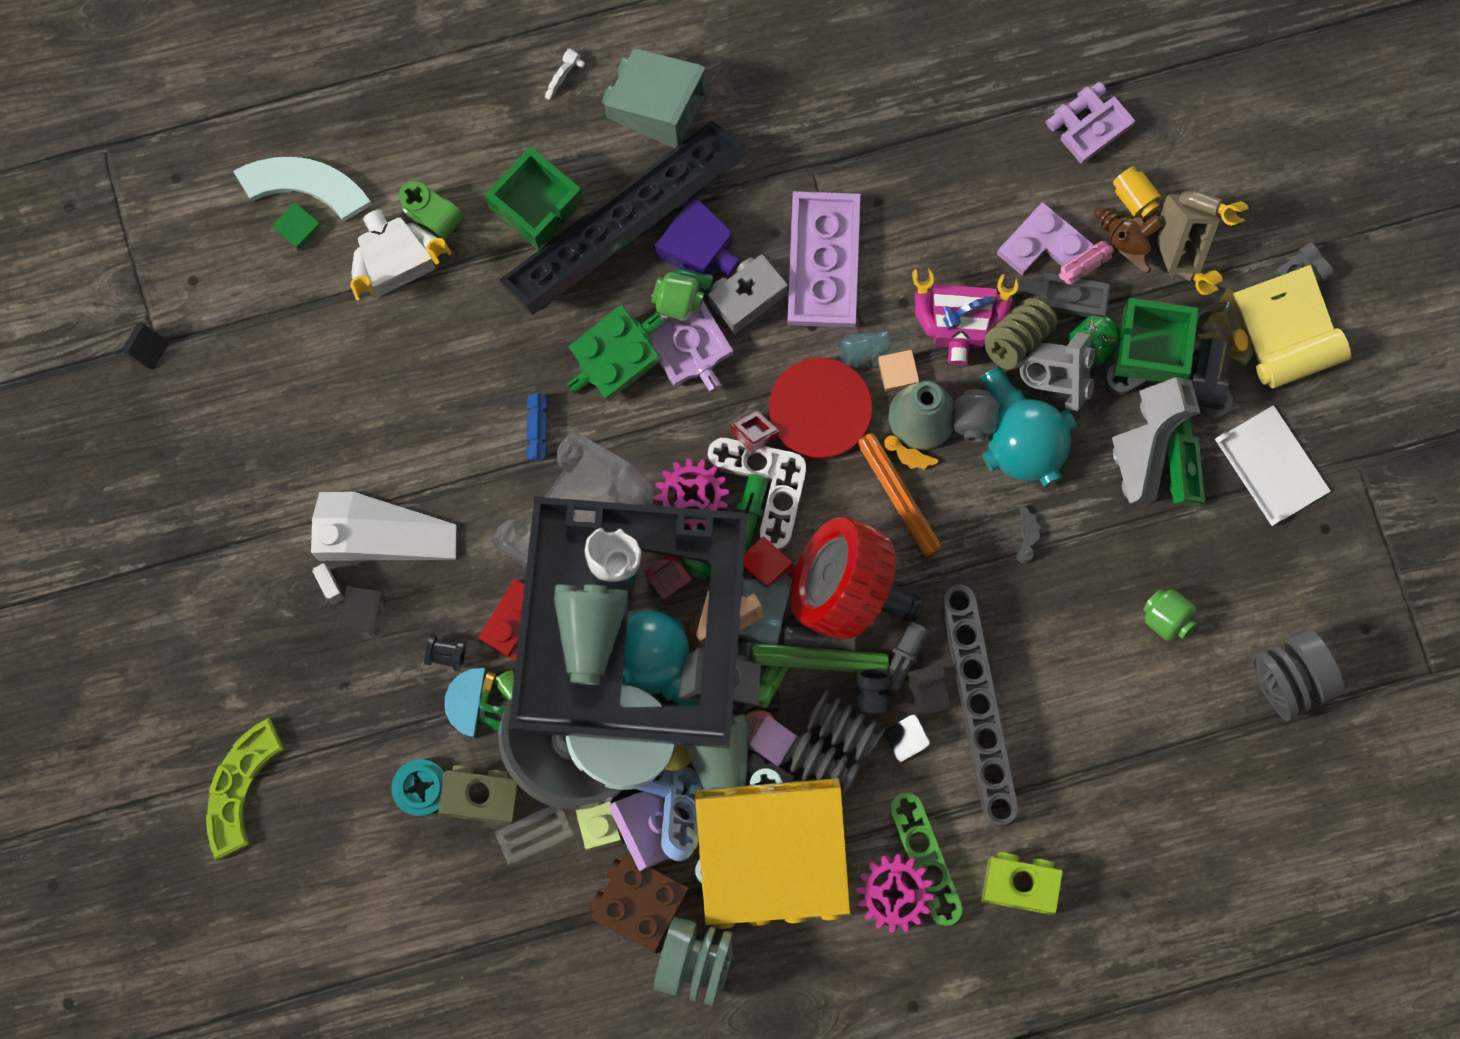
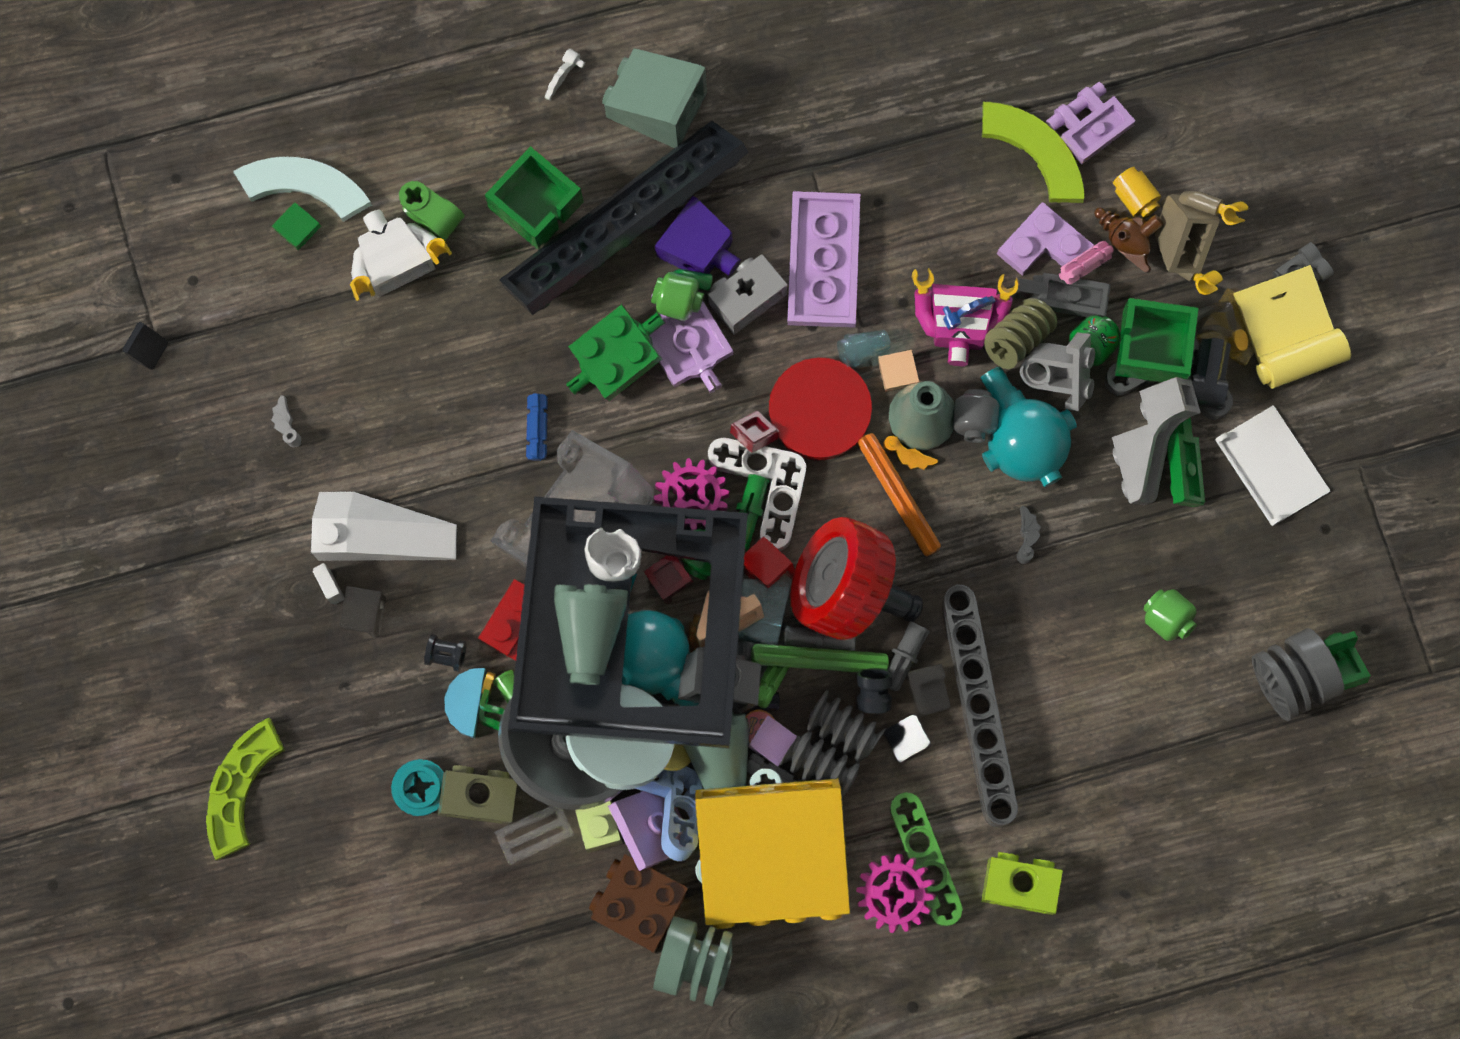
none -> light grey piece [271,395,301,447]
none -> lime tile [982,102,1084,203]
none -> green bracket [1323,631,1371,690]

